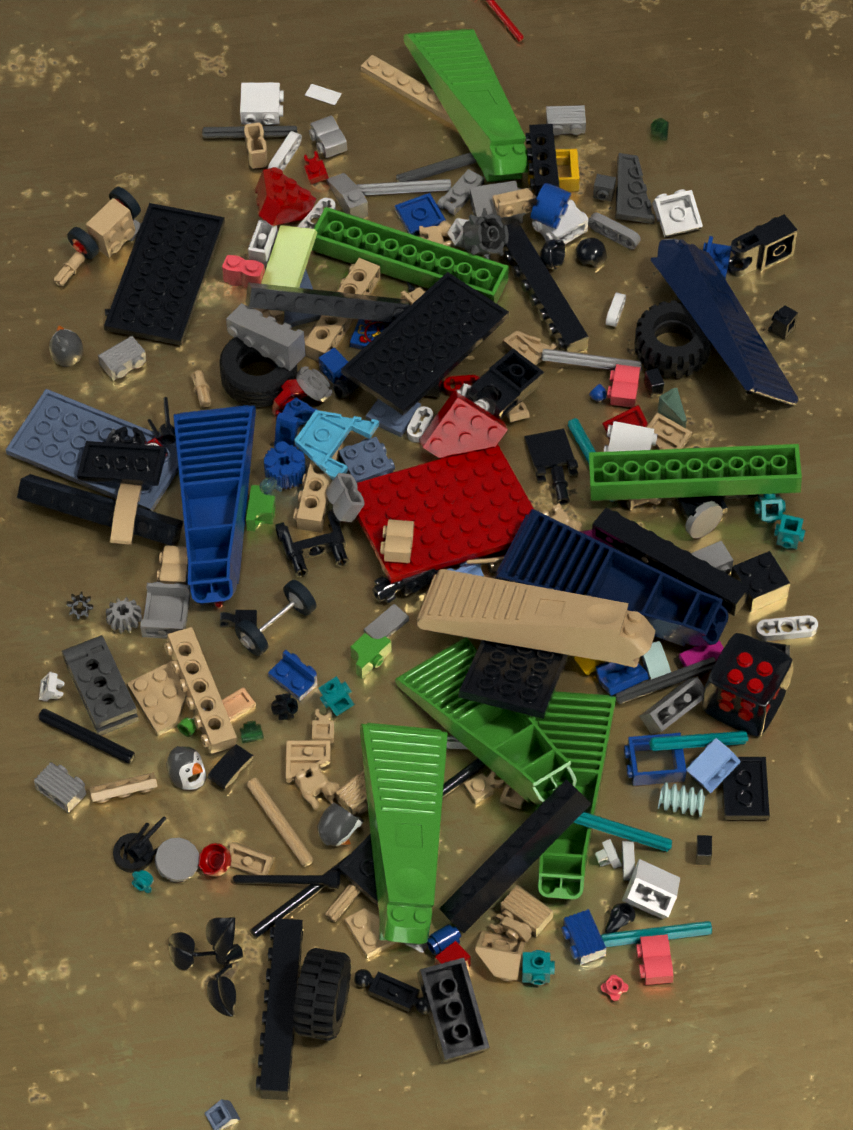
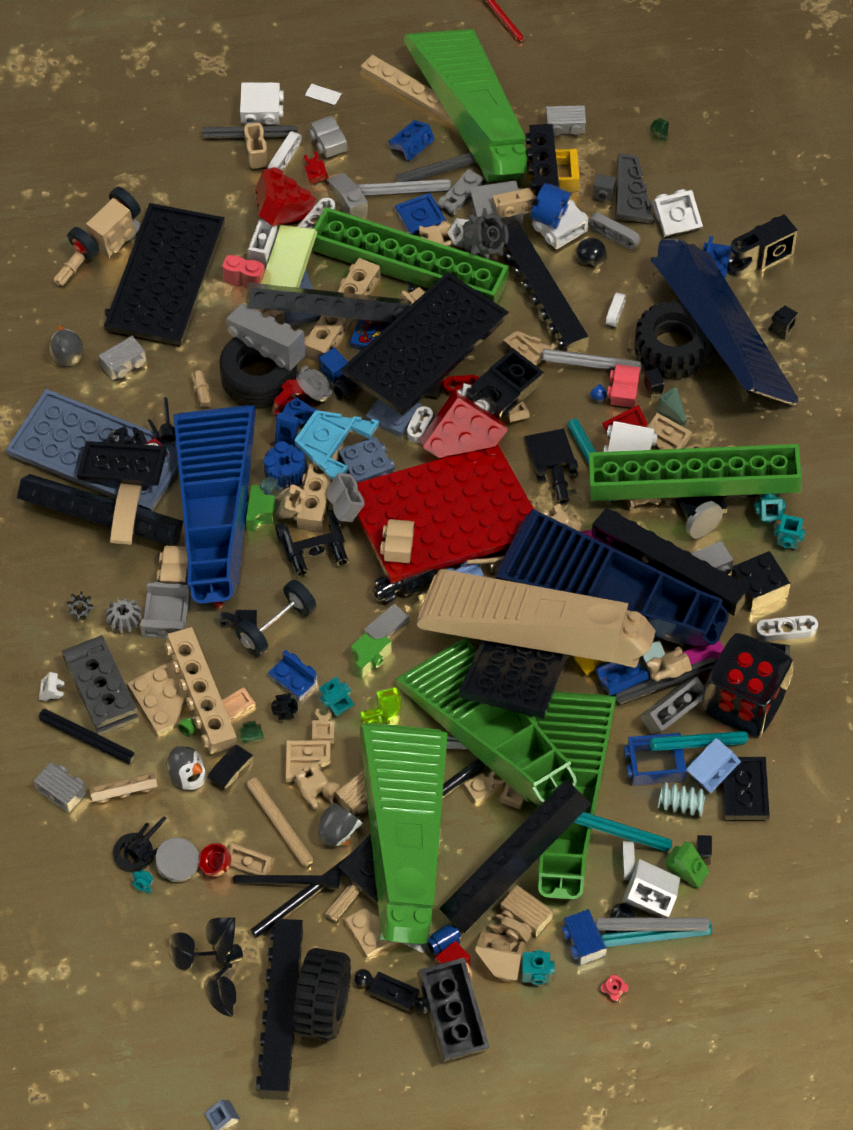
black hair [540,239,565,270] -> none
white tile [595,839,622,869] -> none
coral brick [636,934,673,985] -> none
none -> tan animal [276,484,307,520]
none -> clear neon green brick [360,687,402,725]
none -> blue bracket [388,120,435,161]
none -> light grey axle [596,918,709,931]
none -> tan animal [646,647,692,681]
none -> bright green brick [664,842,709,888]

